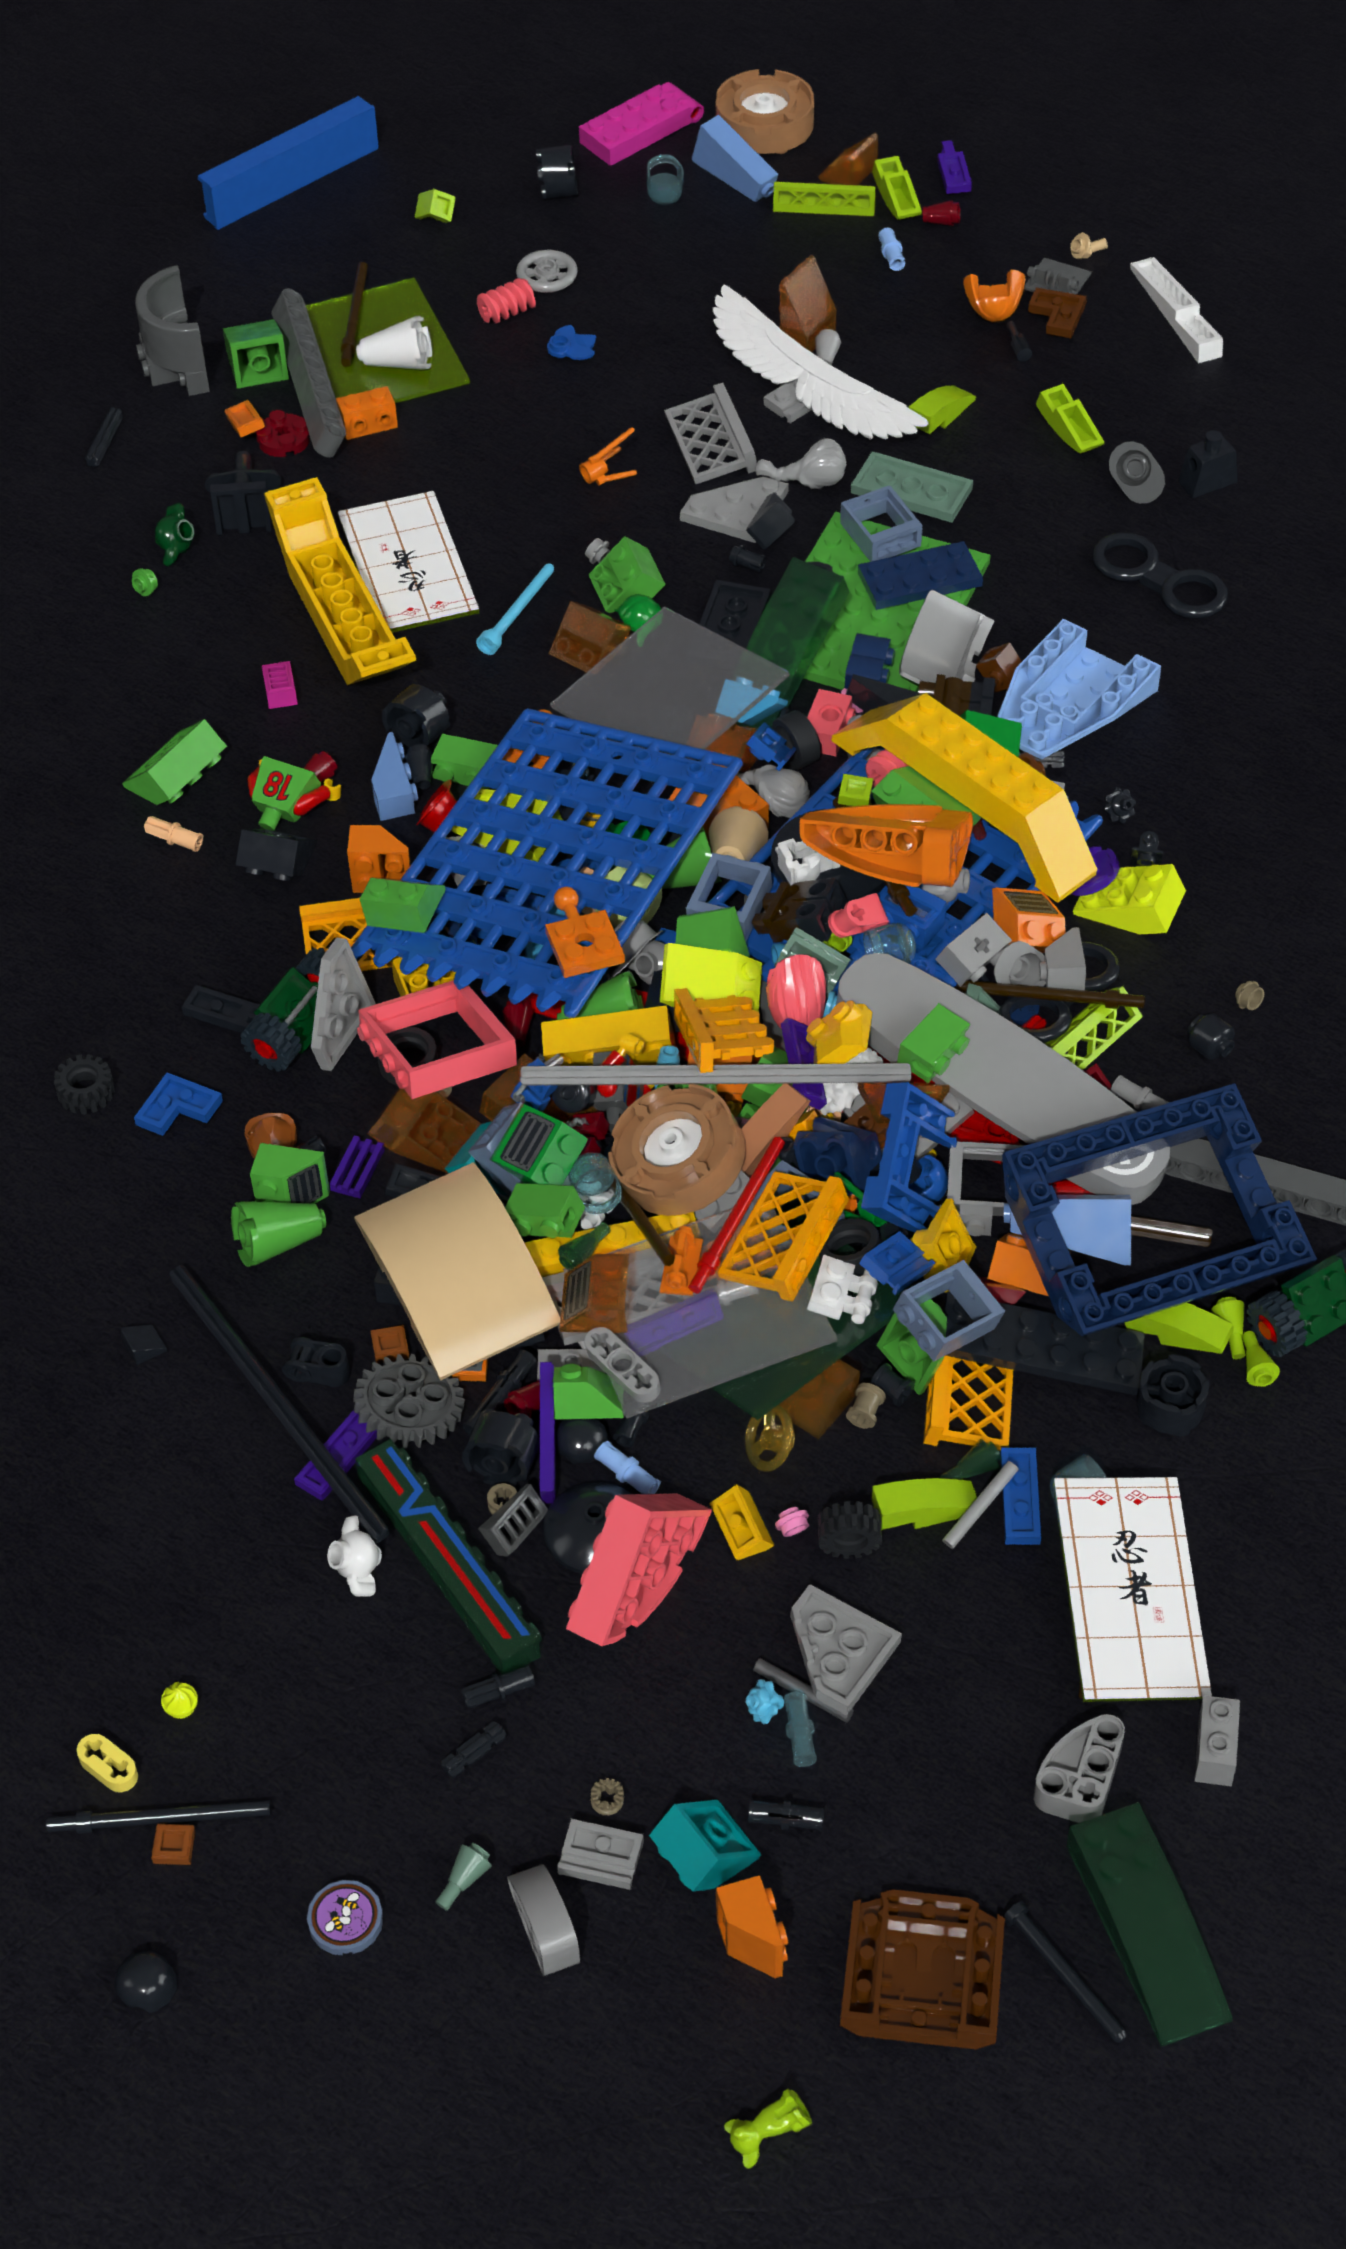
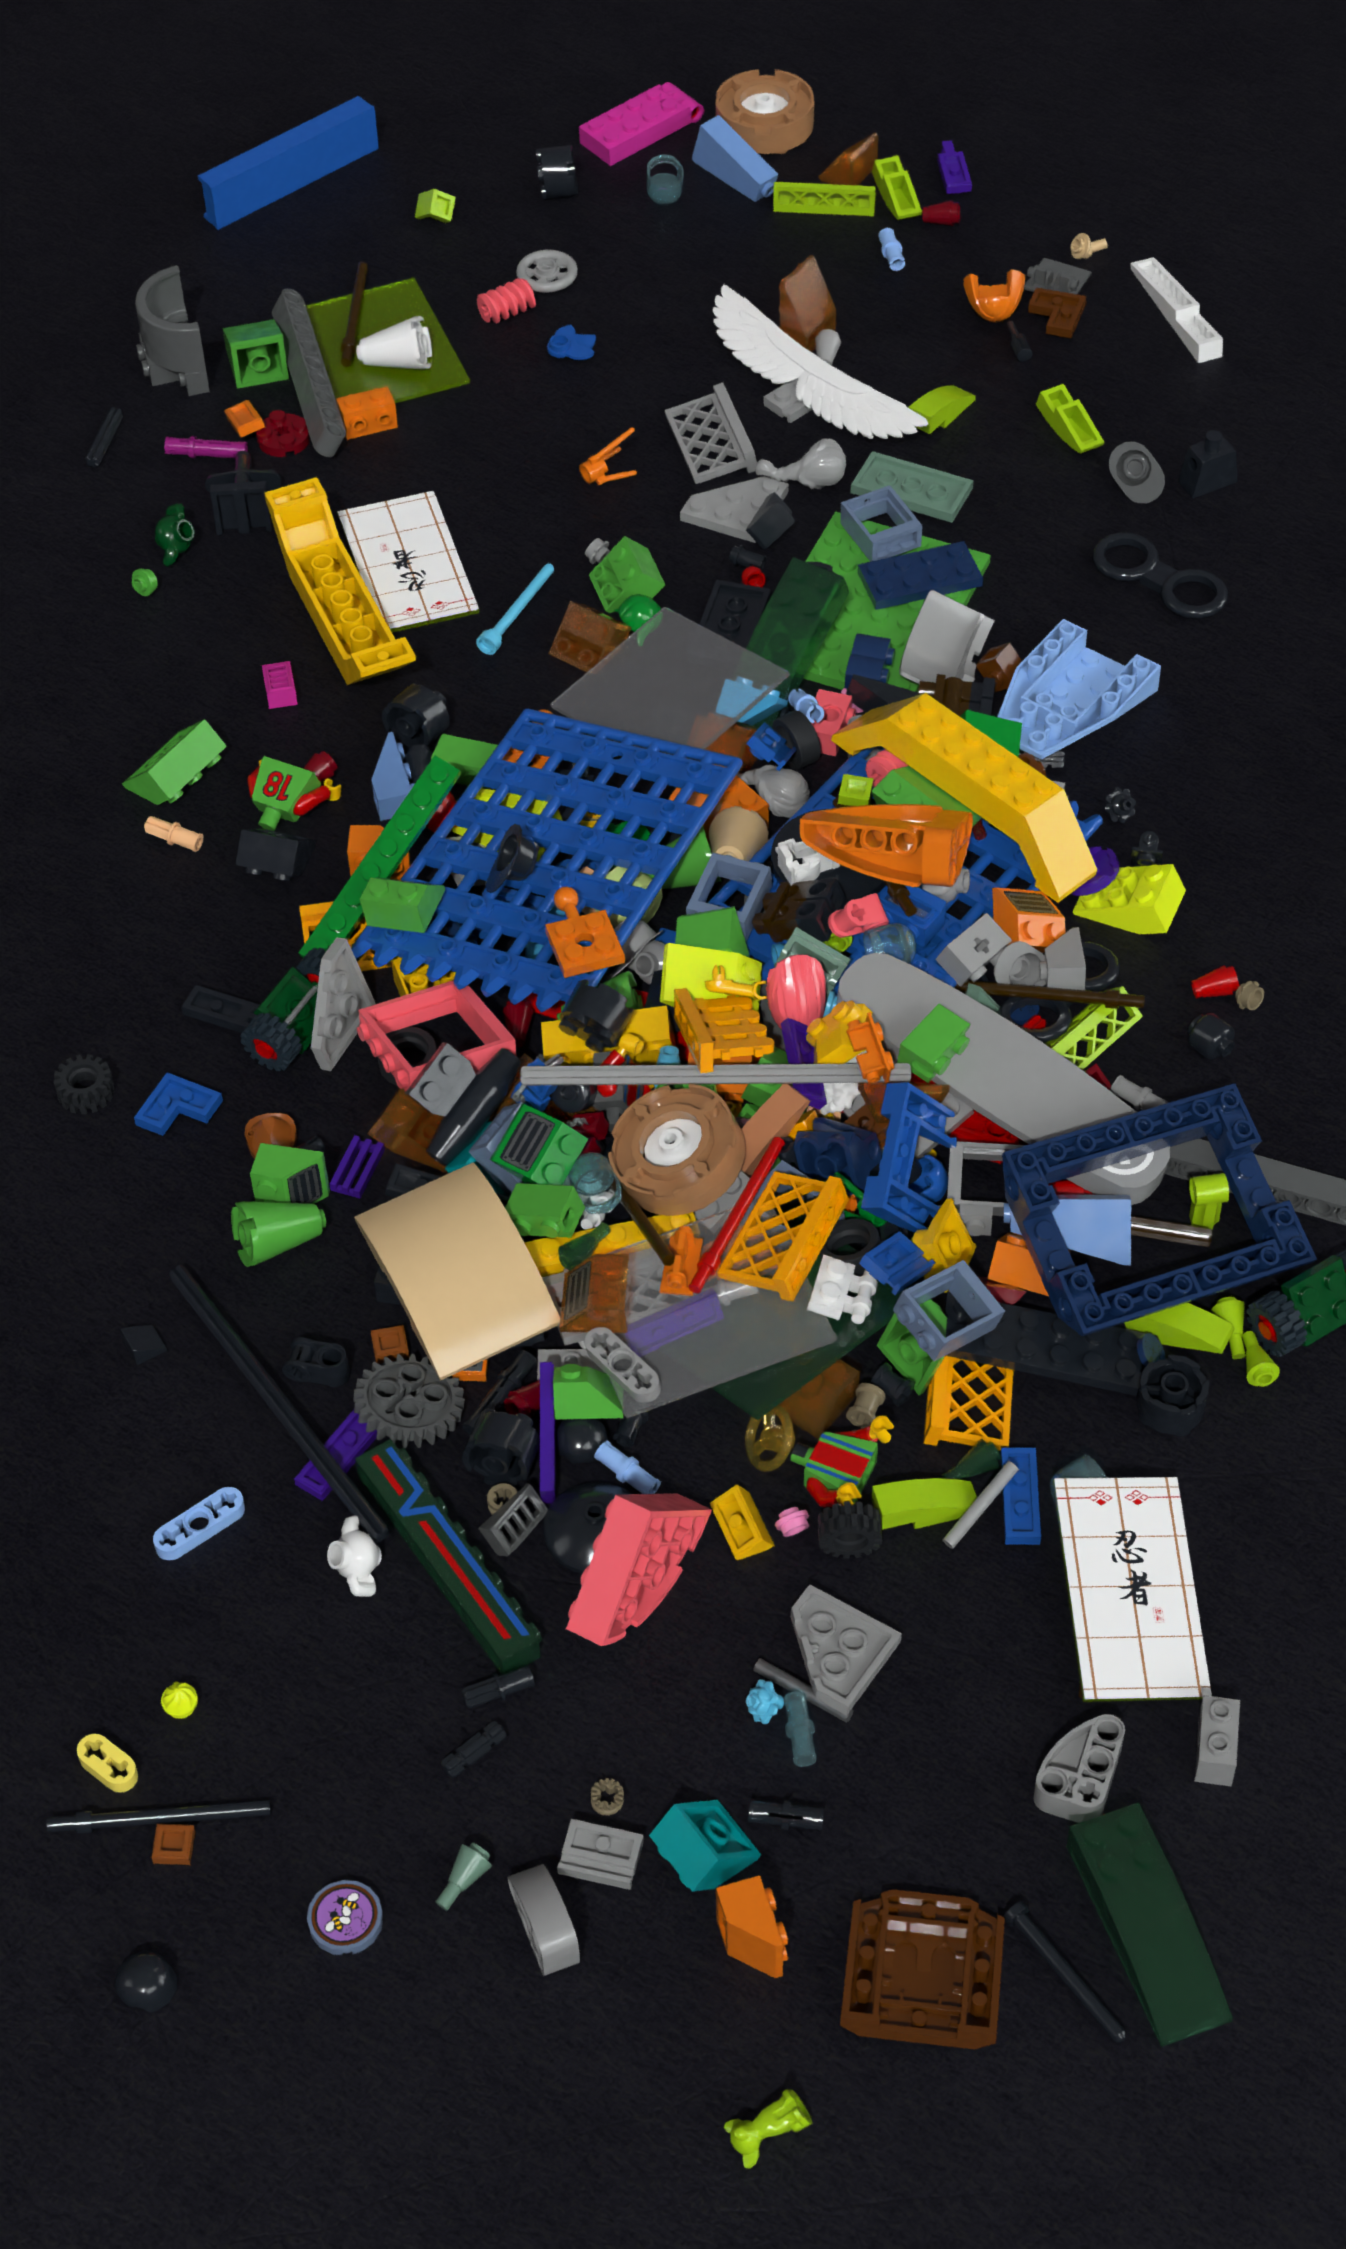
none -> light blue beam [153,1487,245,1560]
none -> magenta pin [165,436,248,458]
none -> green plate [299,755,461,958]
none -> black plate [405,1042,522,1167]
none -> black piece [486,824,539,893]
none -> black brick [558,979,634,1052]
none -> yellow piece [705,965,767,1001]
none -> red hinge [741,566,766,587]
none -> light blue pin [788,689,824,723]
none -> torso [791,1415,894,1508]
none -> orange hinge [846,1012,894,1084]
none -> dark blue piece [1137,1333,1166,1367]
none -> lime piece [1189,1173,1229,1229]
none -> red cone [1191,965,1239,999]

